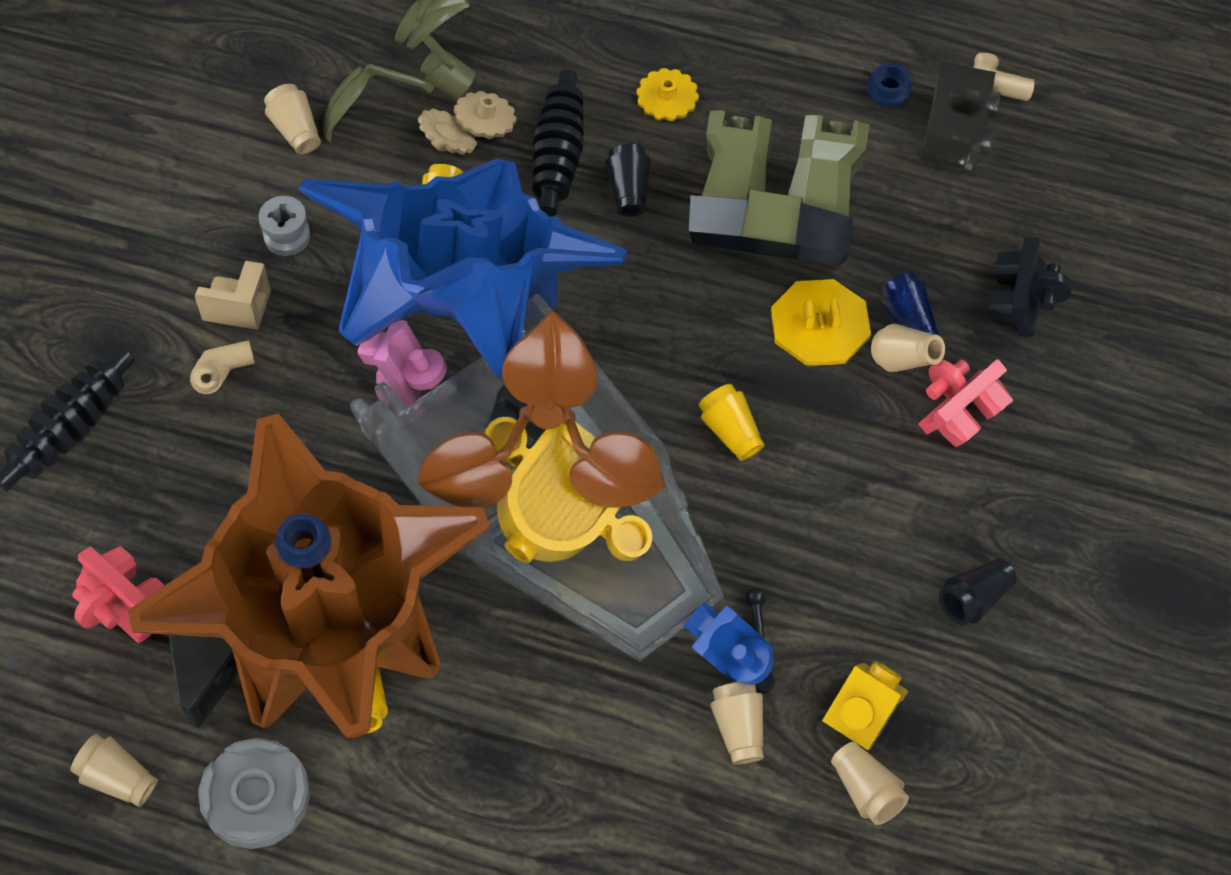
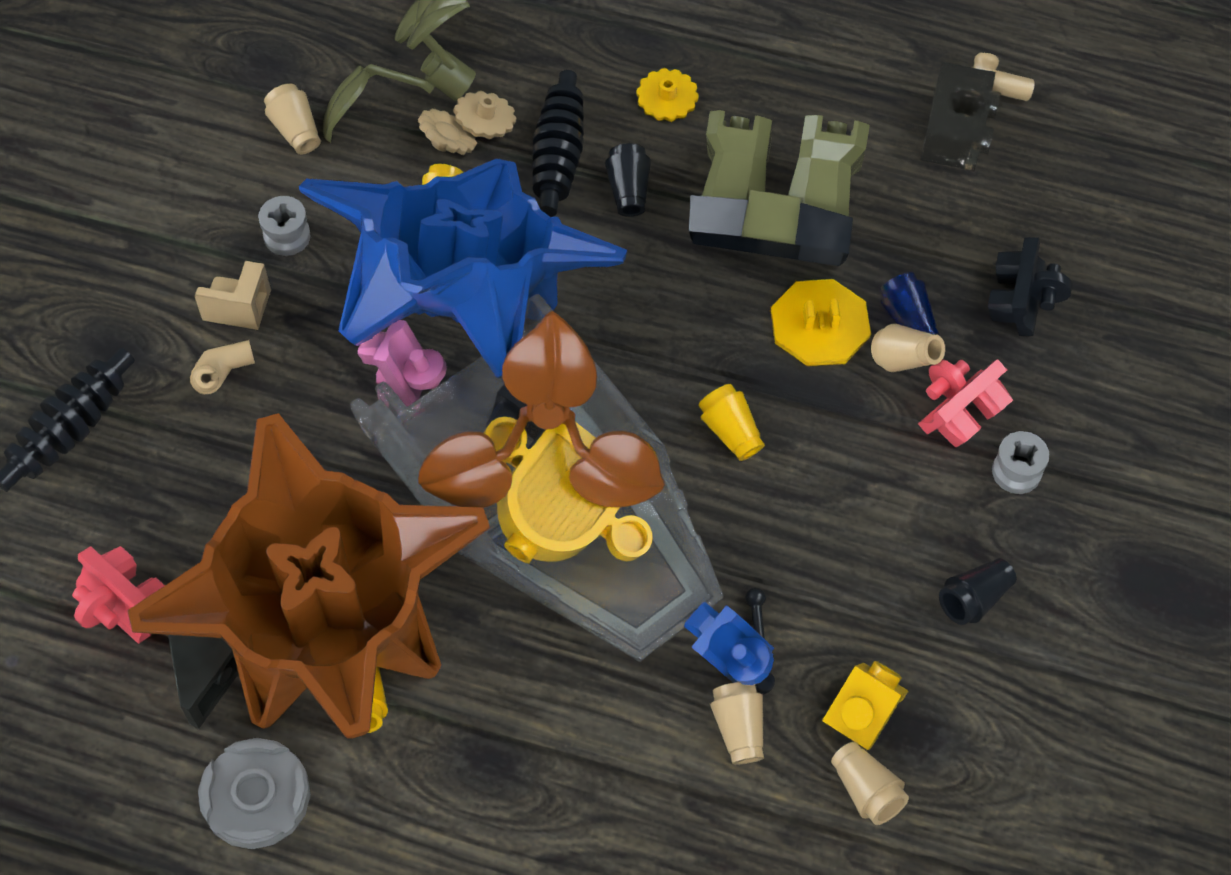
tan cone [70,734,158,807] -> none
dark blue plate [275,514,331,568] -> none
dark blue plate [867,63,912,107] -> none
none -> light grey wheel [992,431,1049,494]

